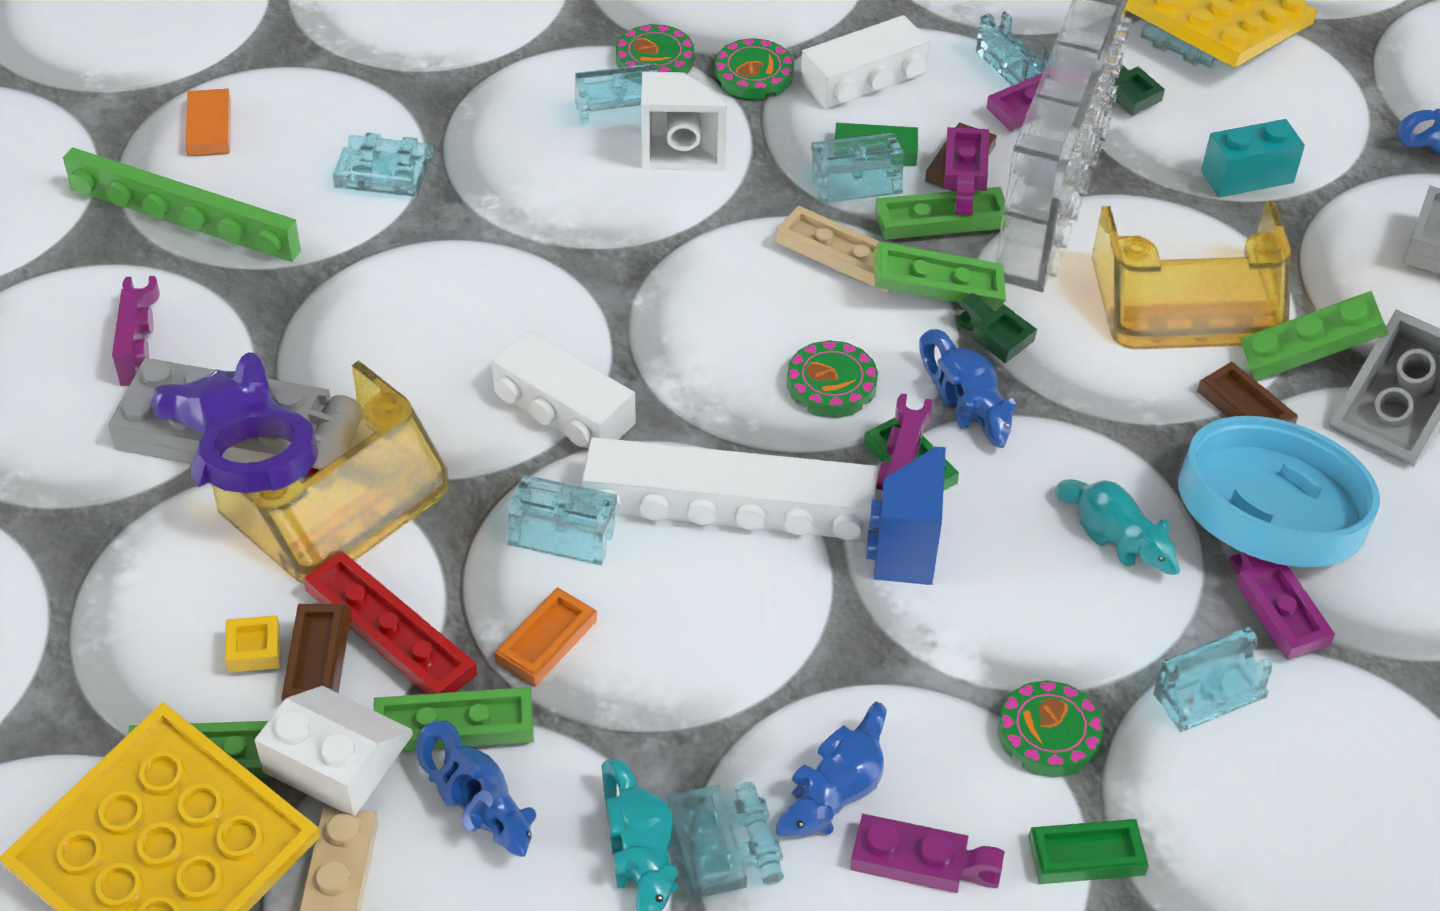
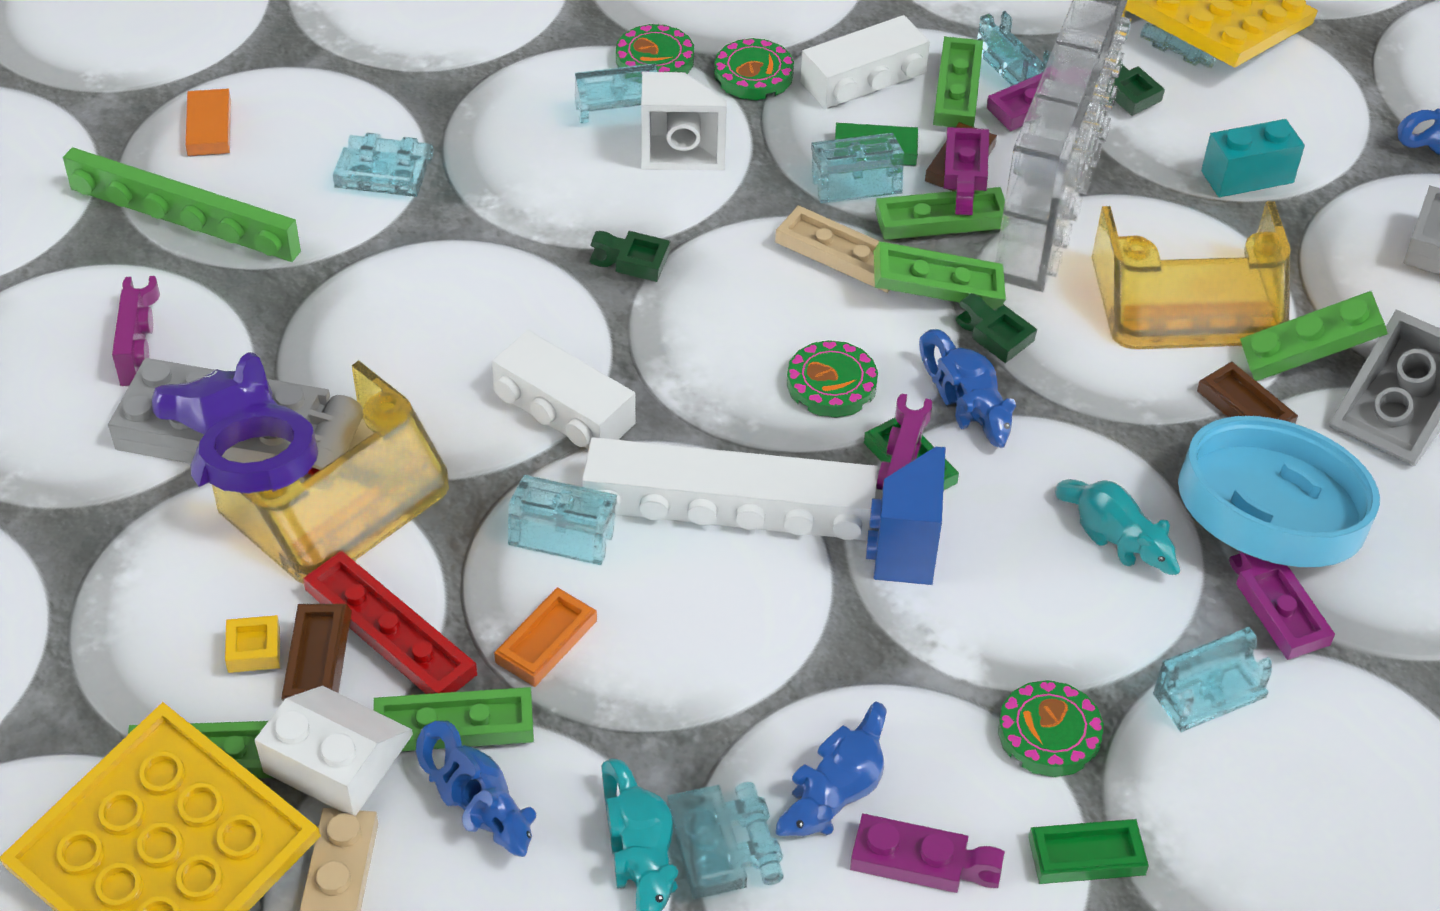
none -> dark green plate [590,231,670,282]
none -> bright green plate [933,36,984,128]

